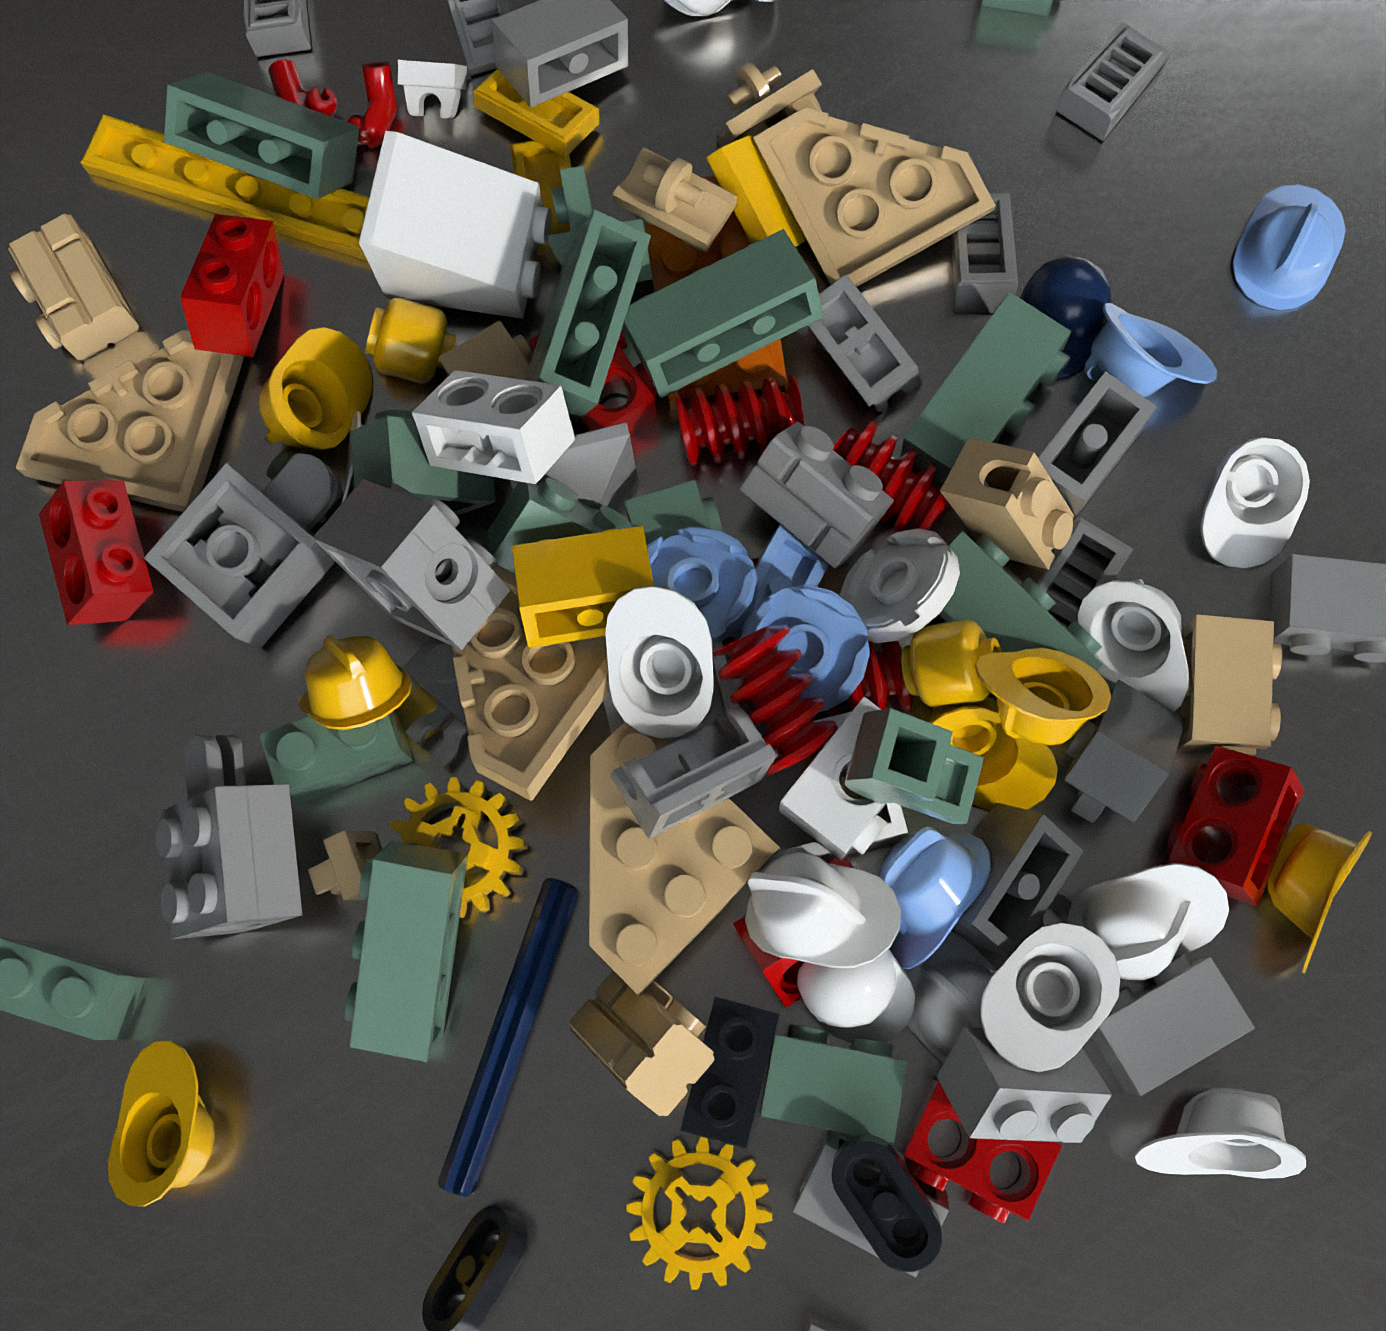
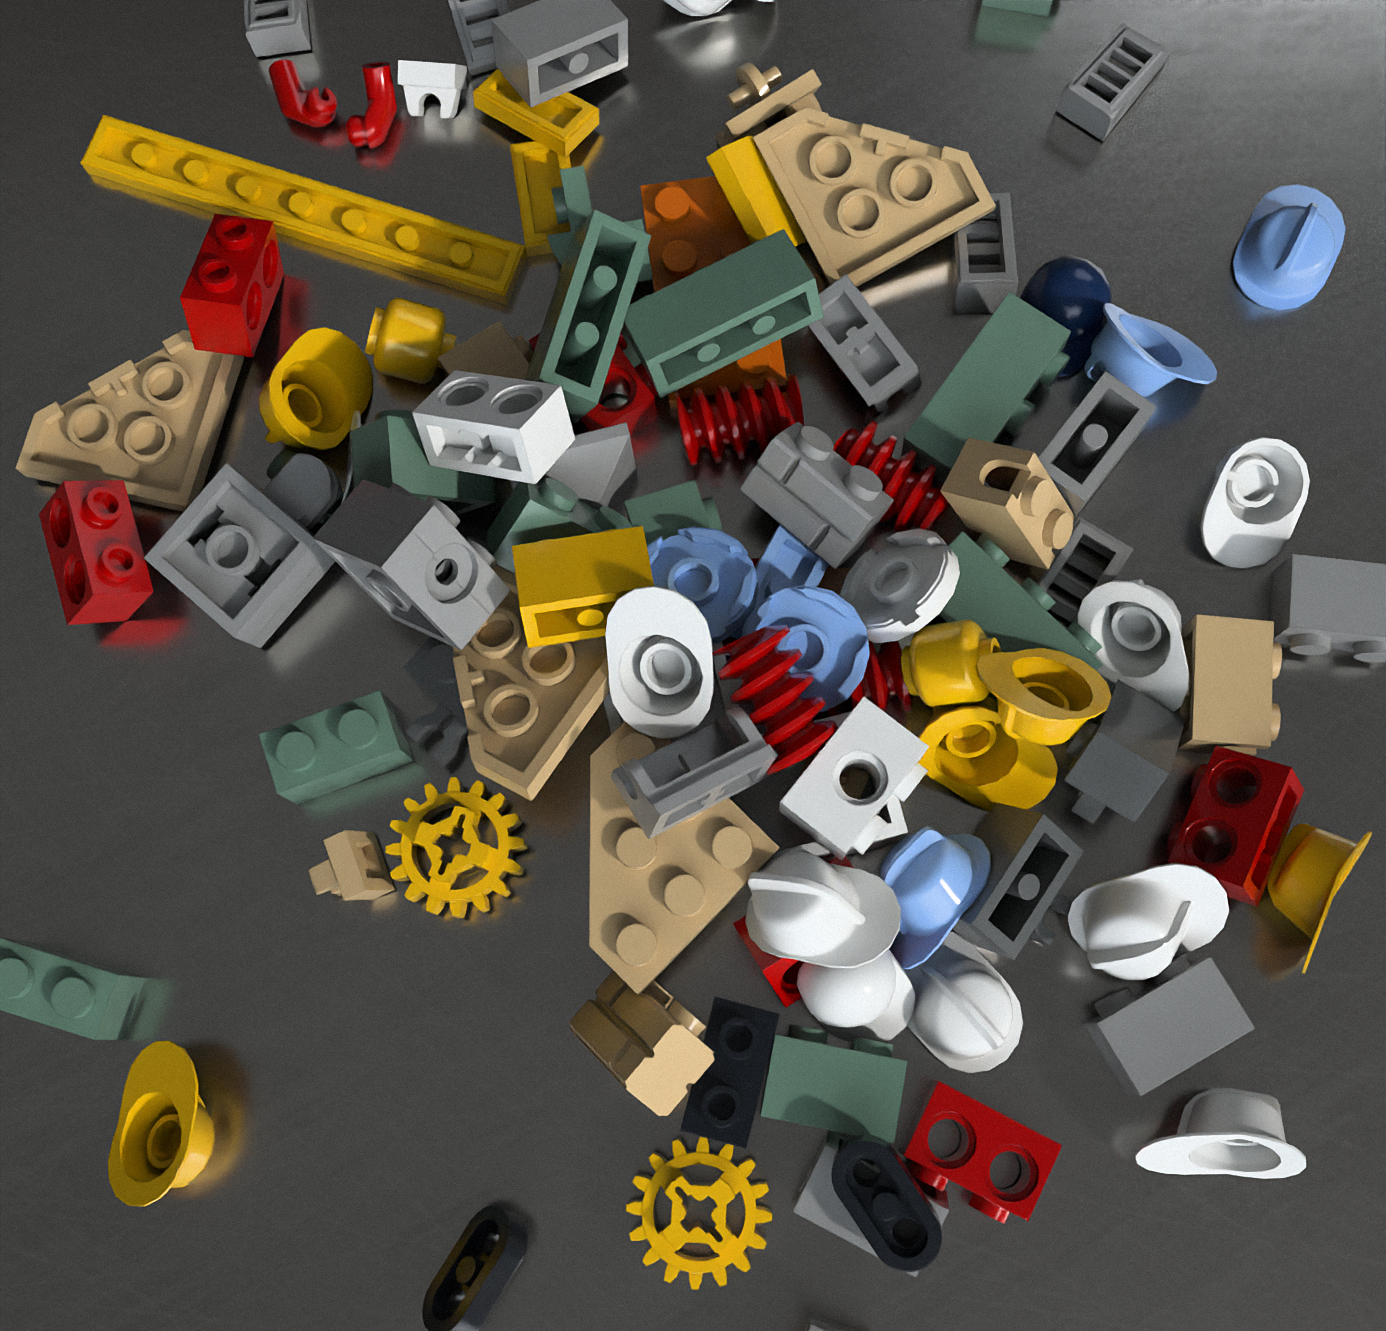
tan brick [8,214,140,361] -> none
light grey brick [155,735,302,939] -> none
sand green brick [164,71,359,199] -> none
yellow piece [298,635,412,730] -> none
sand green brick [344,840,468,1062] -> none
white slope [359,130,552,319] -> none
dark blue axle [438,878,577,1197] -> none
tan hips [612,147,737,252] -> none
sand green brick [845,708,984,824] -> none
light grey brick [936,1027,1112,1143] -> none
white piece [980,923,1121,1072] -> none

